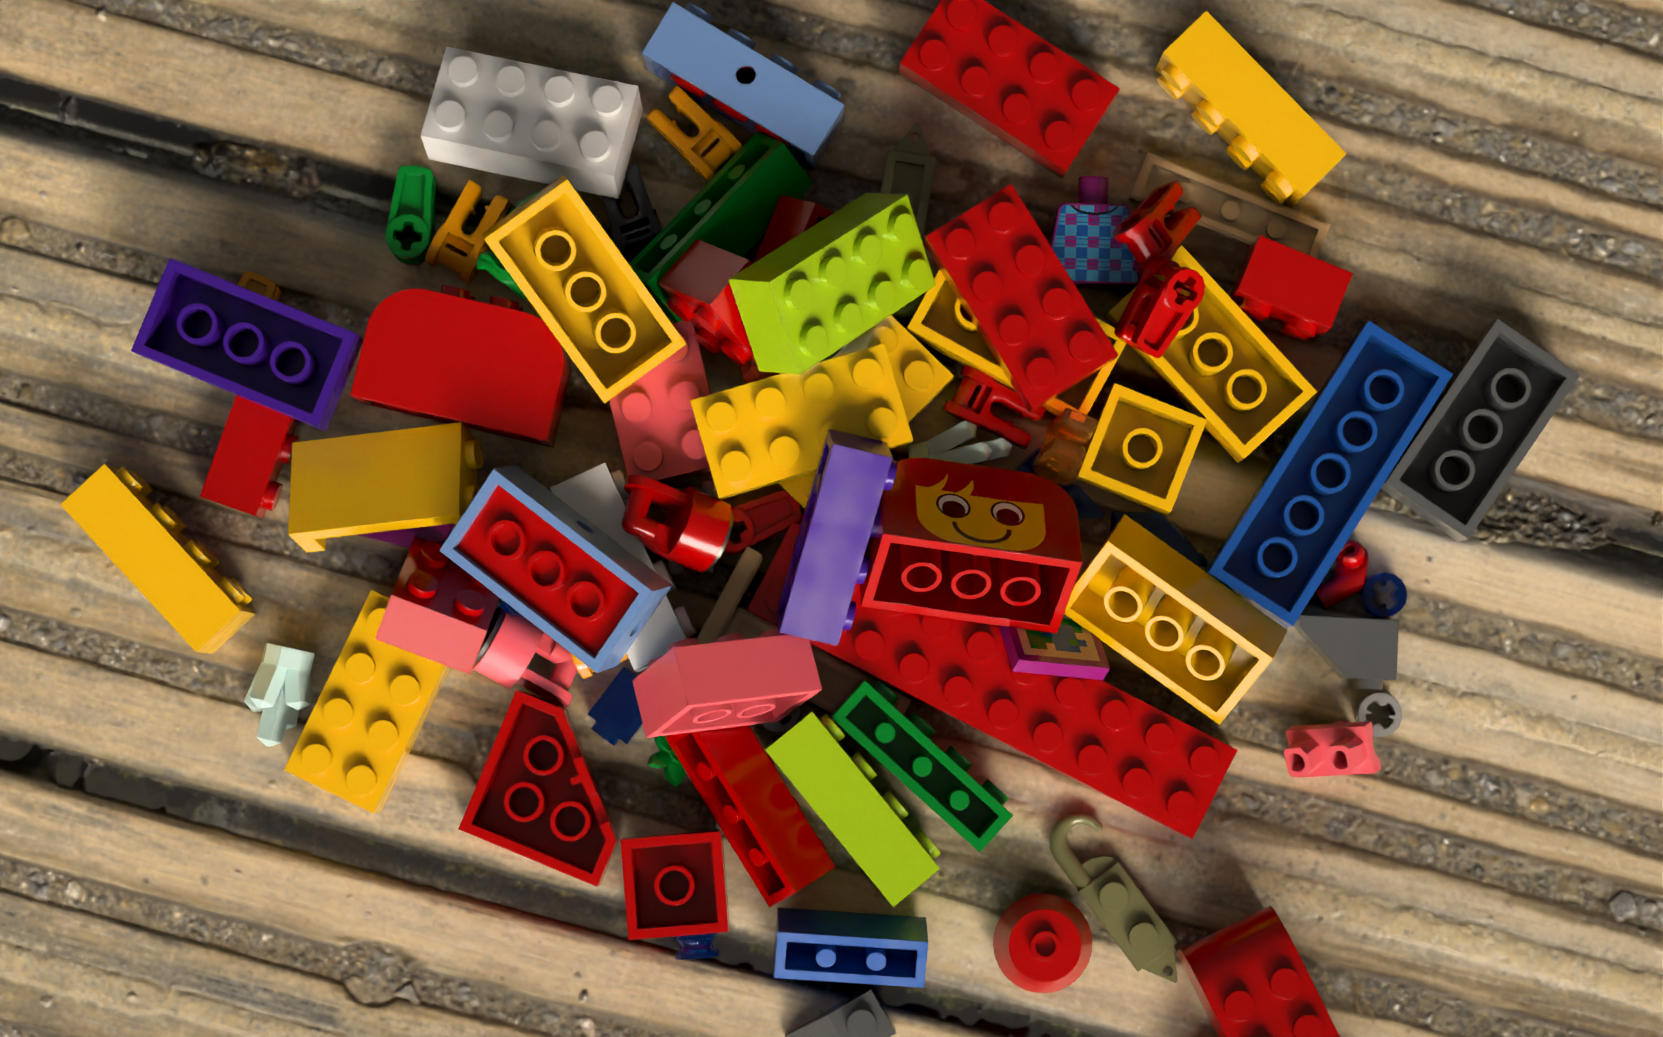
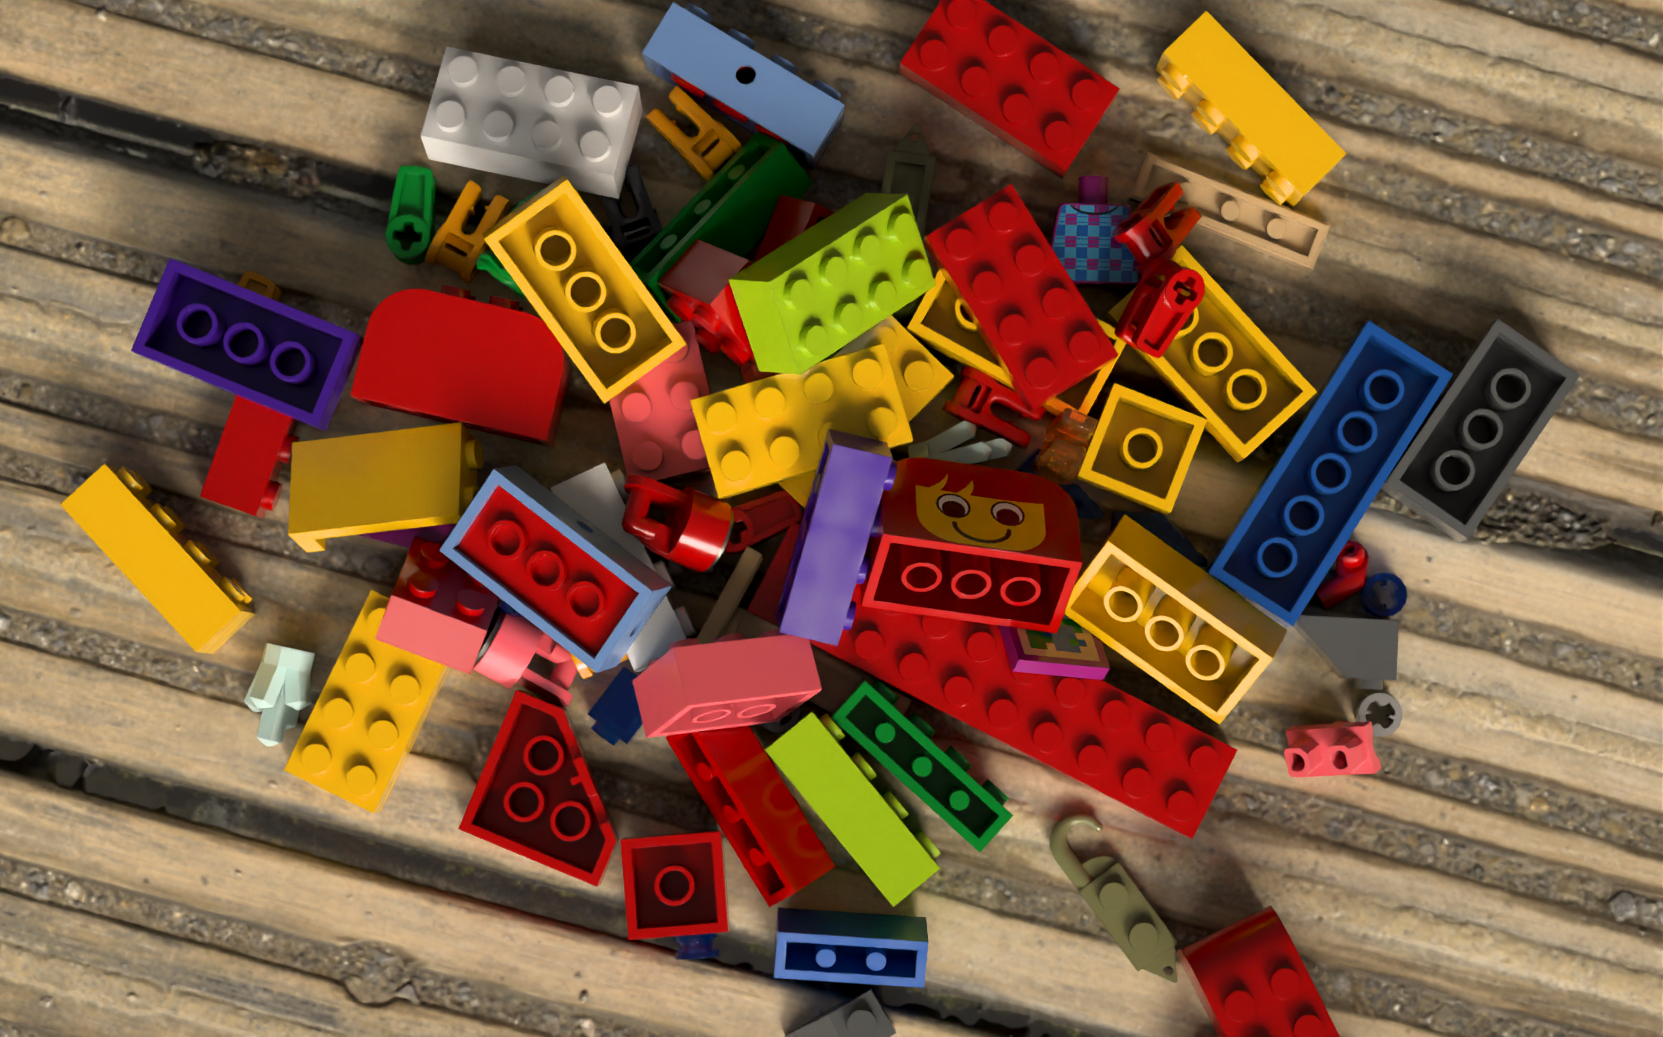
green plant [647,735,685,787] -> none
red cone [993,894,1092,993] -> none
red brick [1229,235,1353,342] -> none

